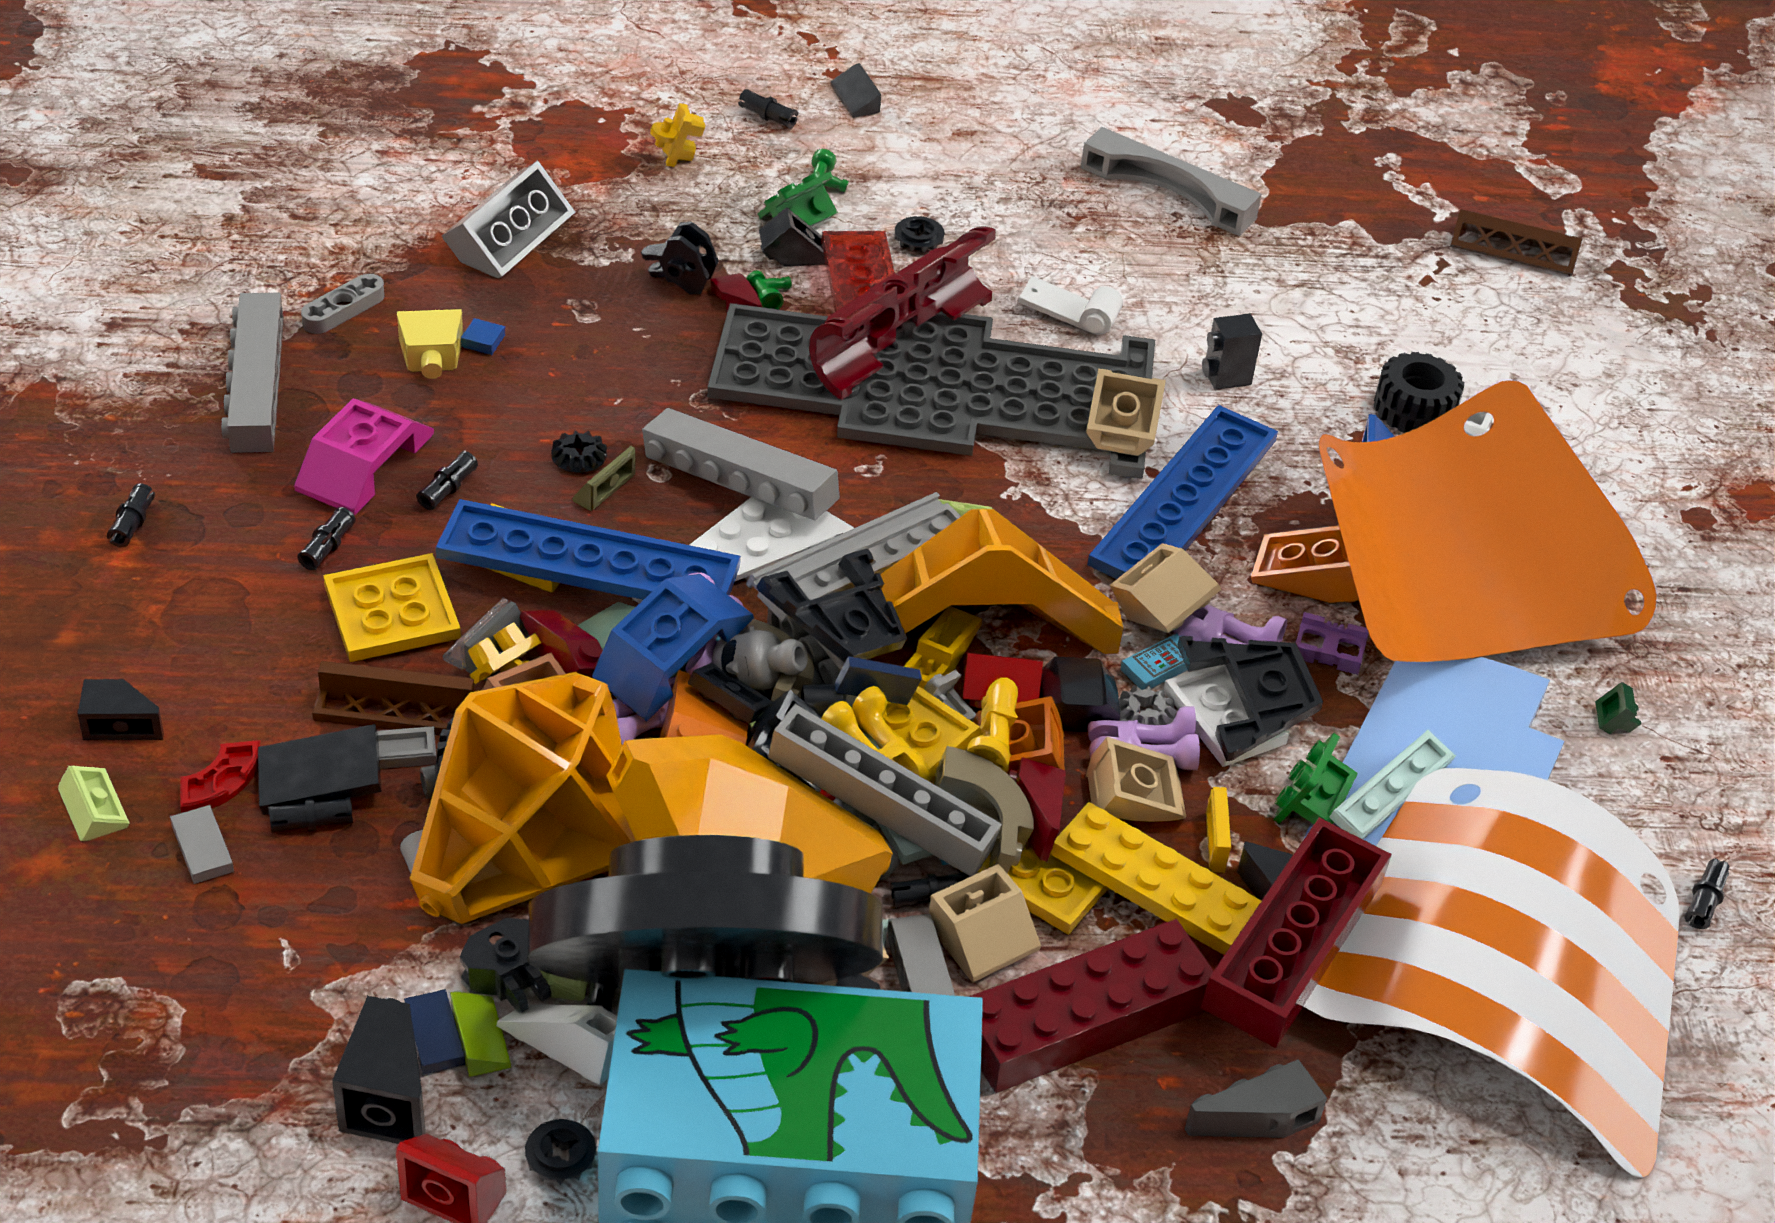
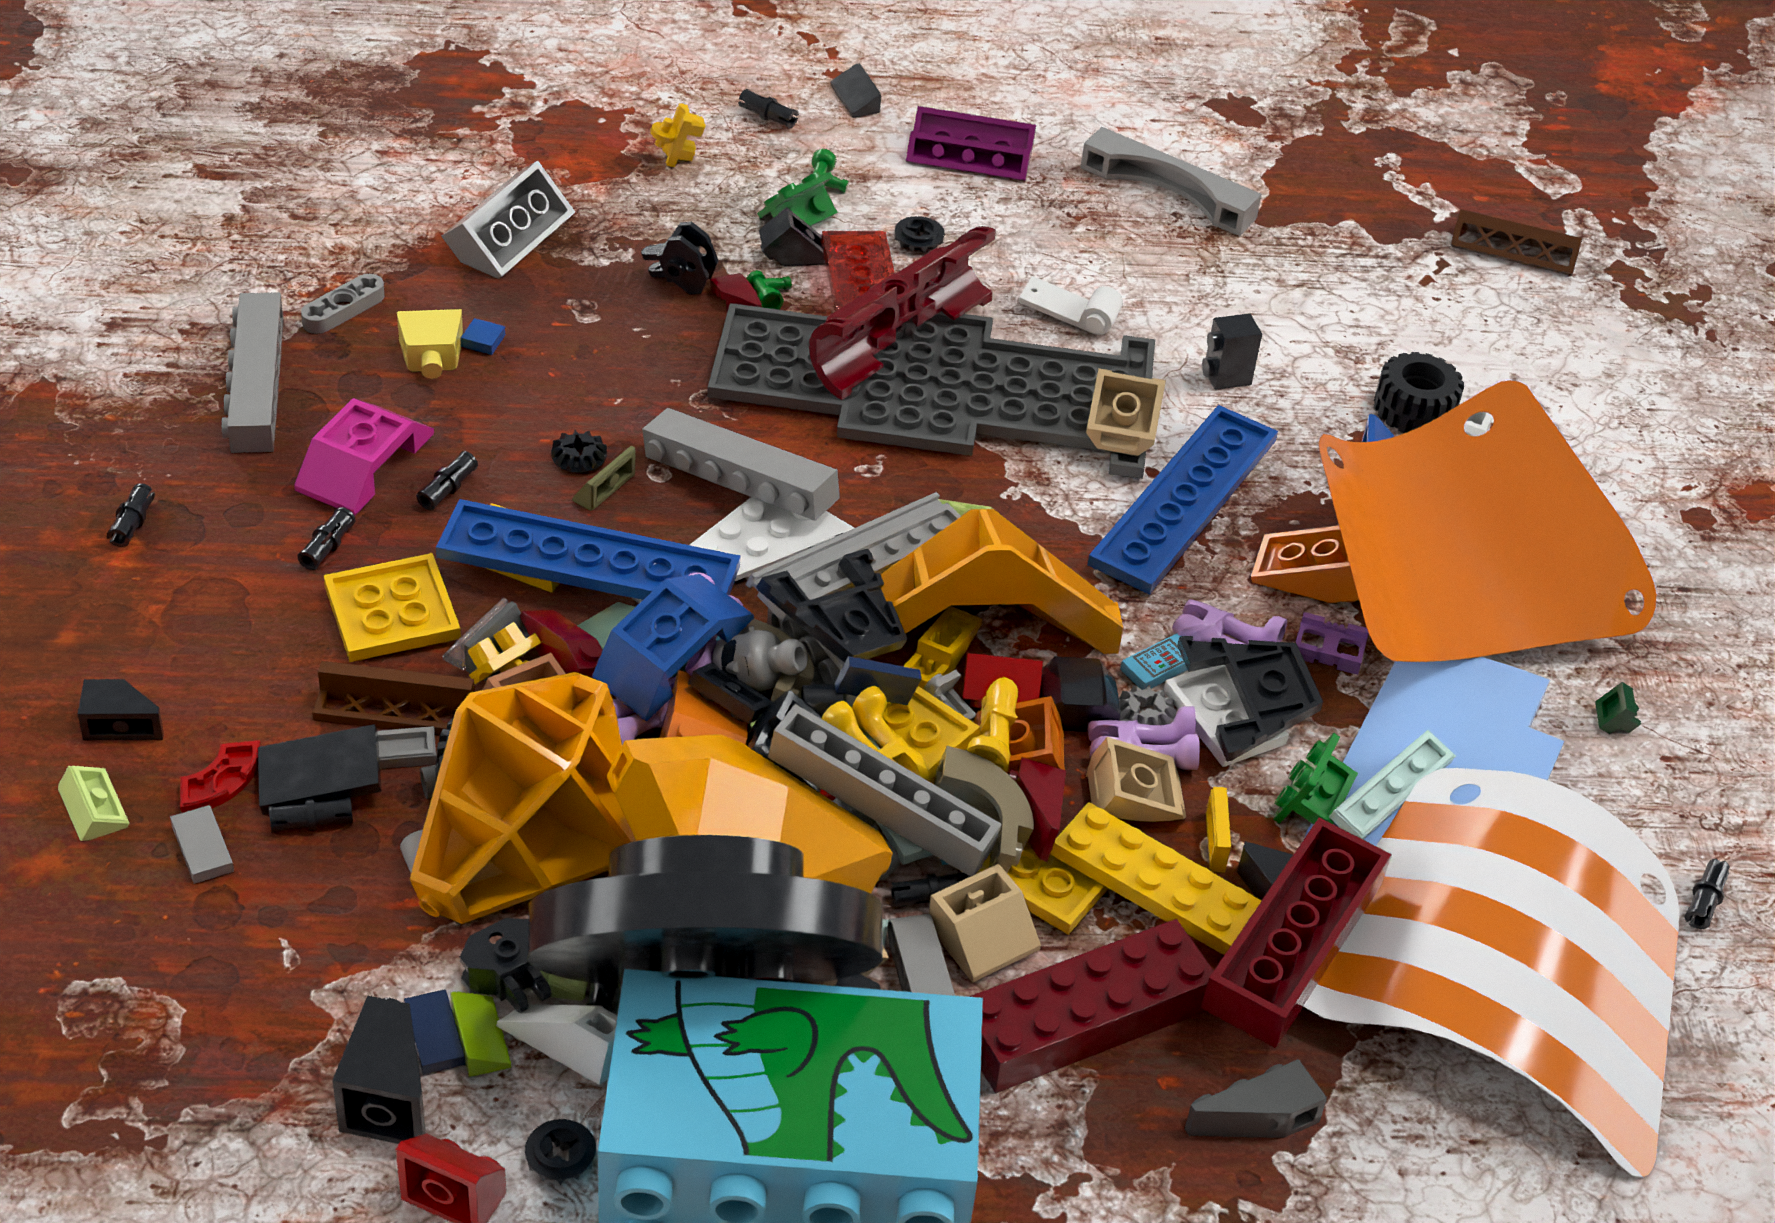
tan slope [1110,543,1221,633] -> none
none -> magenta slope [906,106,1036,181]

